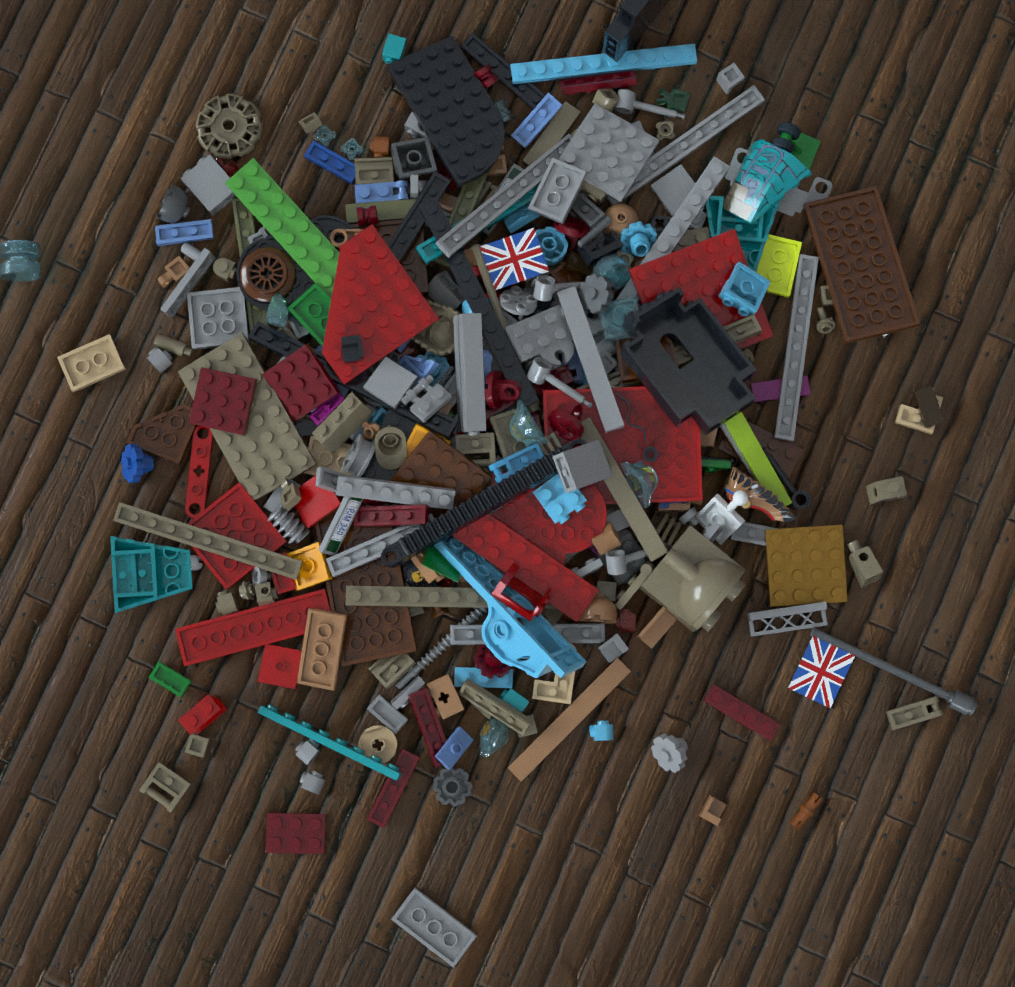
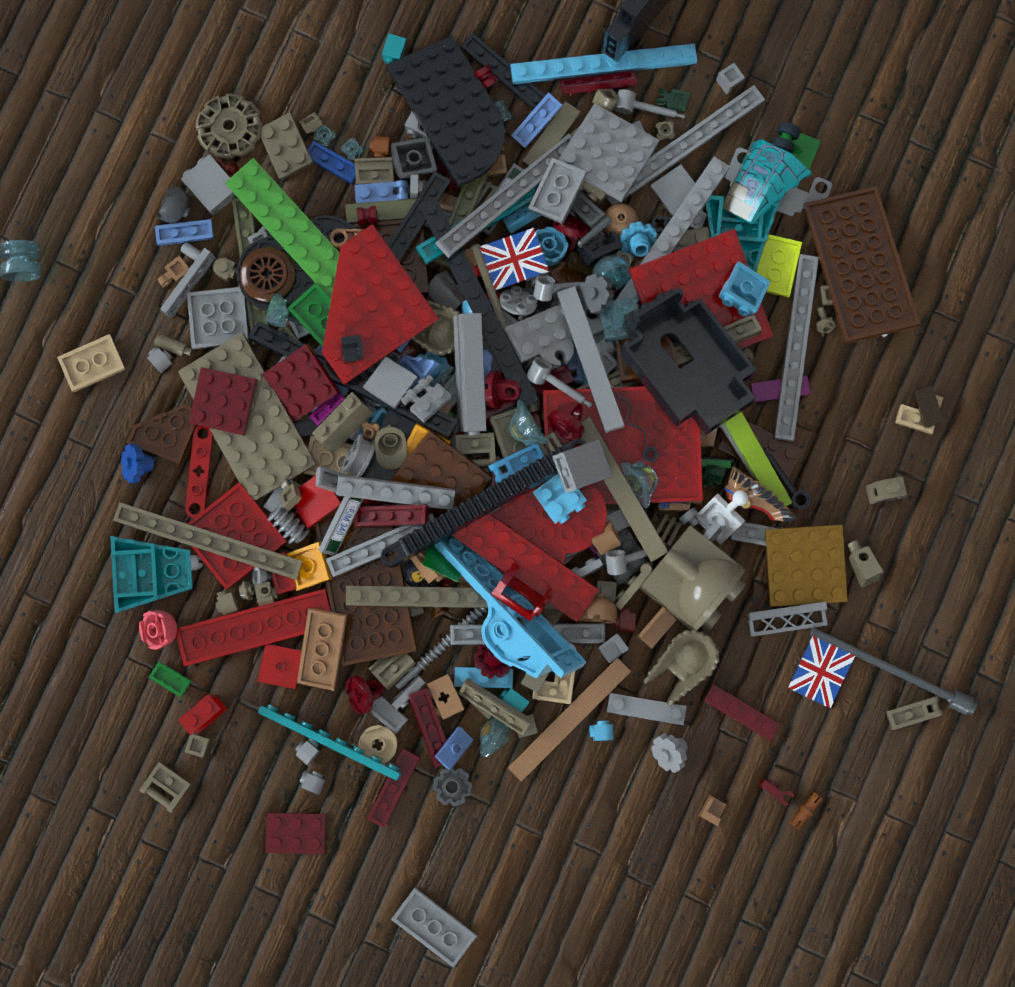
none -> coral cylinder [139,610,177,650]
none -> dark tan plate [257,112,314,181]
none -> dark red tile [346,676,384,714]
none -> dark tan panel [521,672,549,692]
none -> light grey plate [607,693,687,725]
none -> dark tan piece [643,630,719,706]
none -> clear green plate [702,464,726,490]
none -> dark red plate [758,779,794,806]

